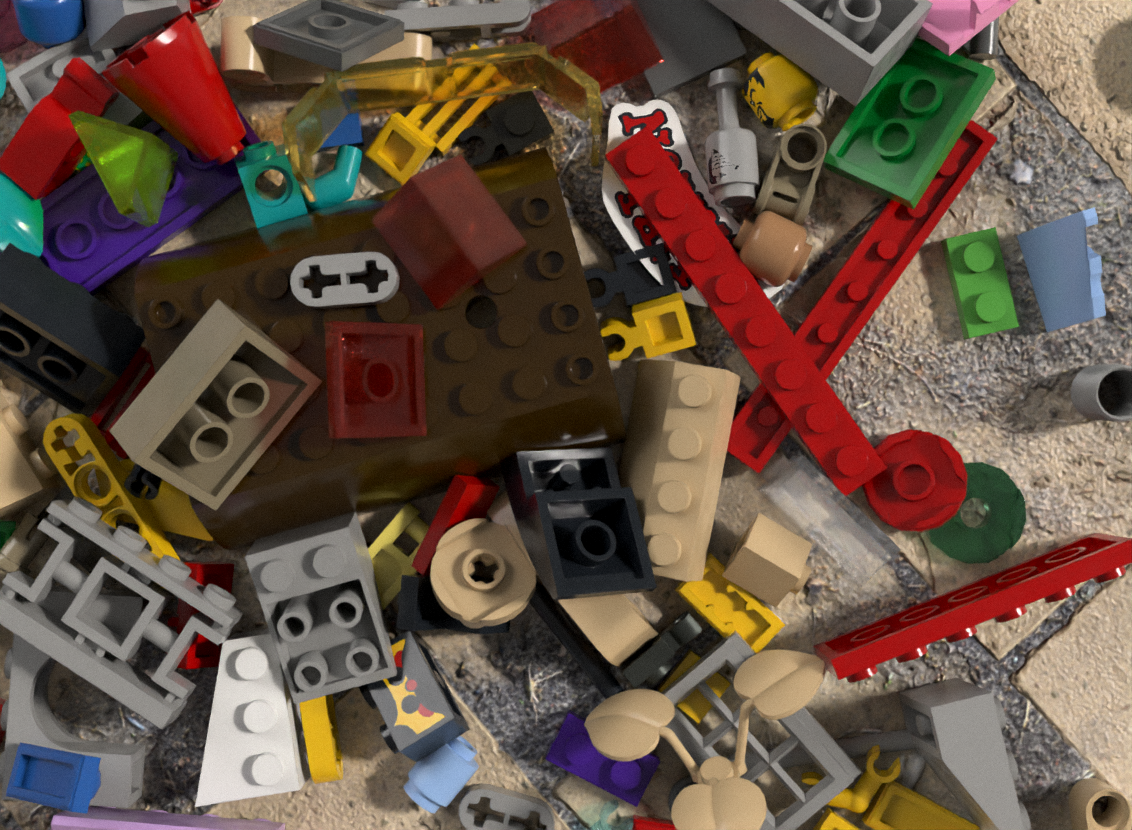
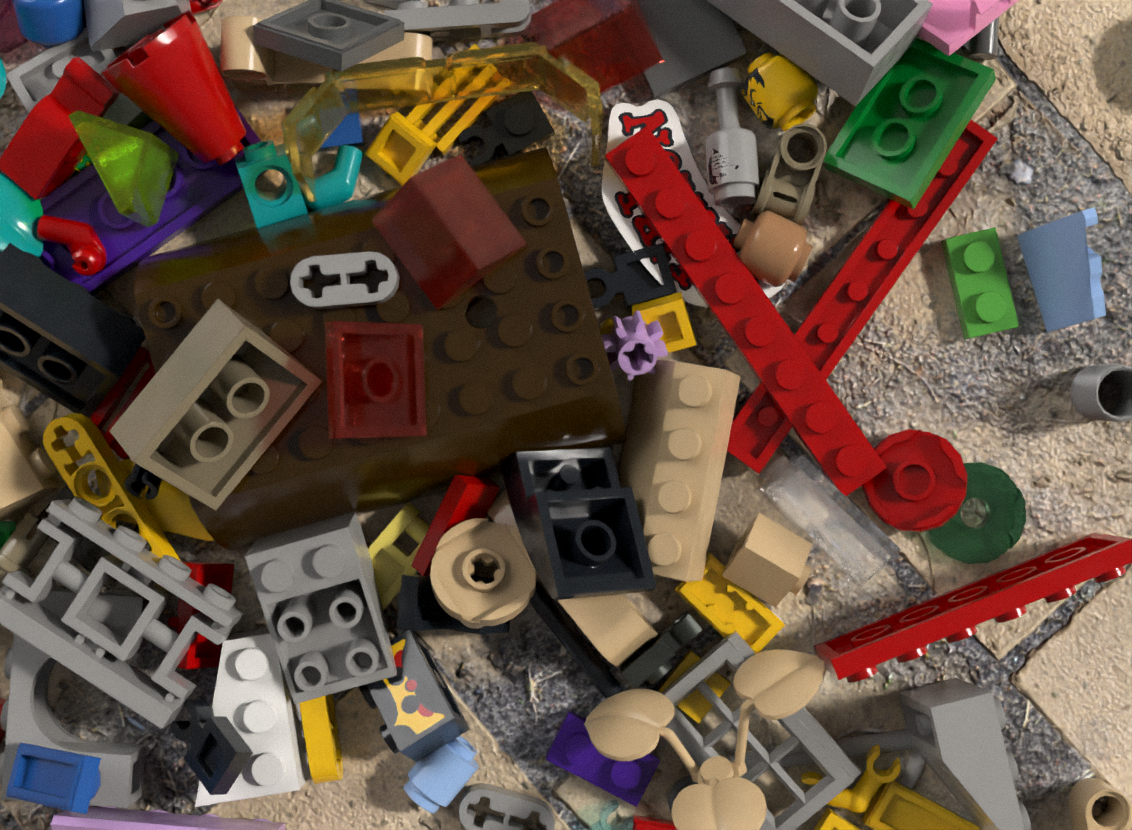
none -> red arm [37,215,107,276]
none -> black plate [170,699,253,795]
none -> lavender gear [601,311,668,380]

